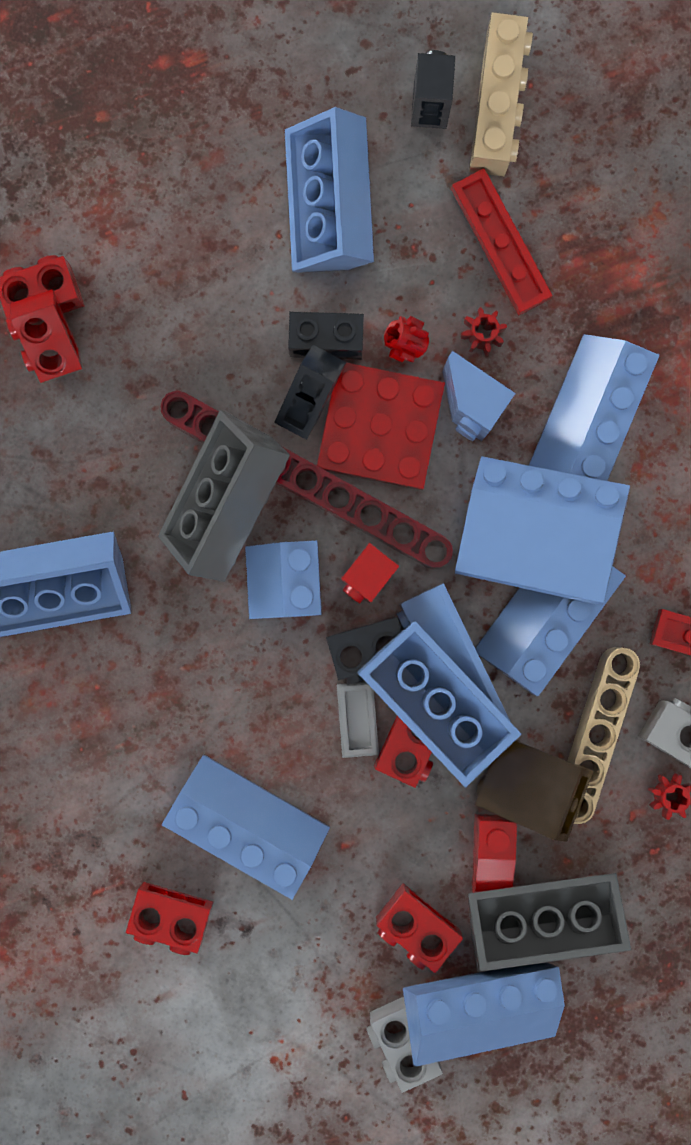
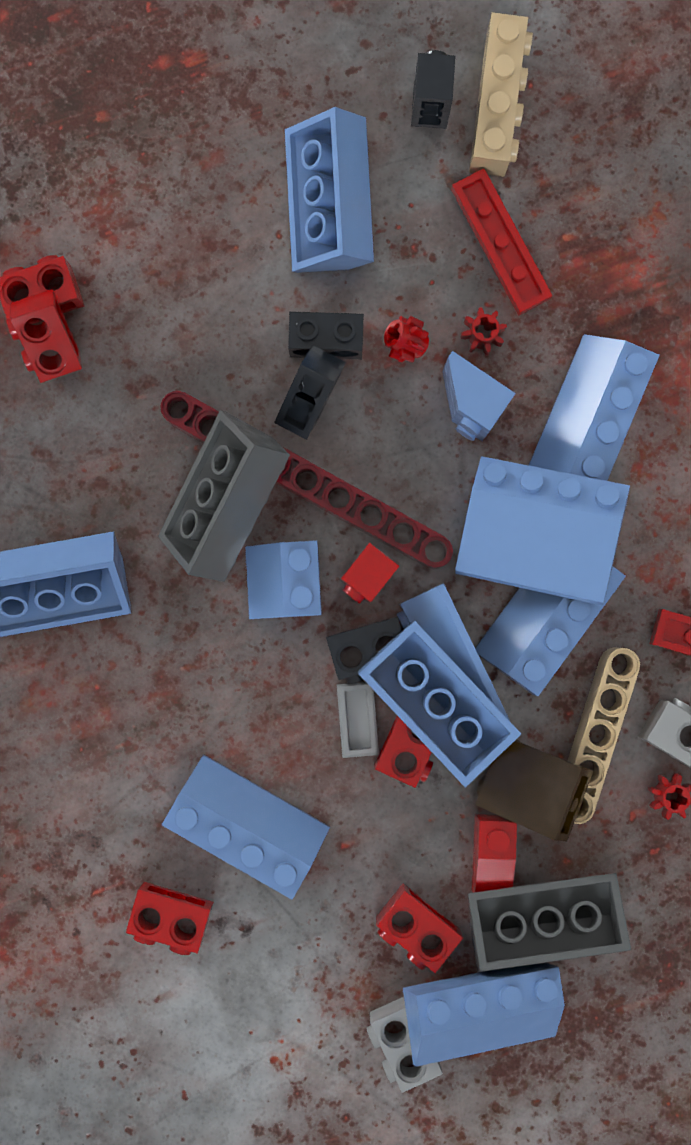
red plate [317,363,445,491] -> none

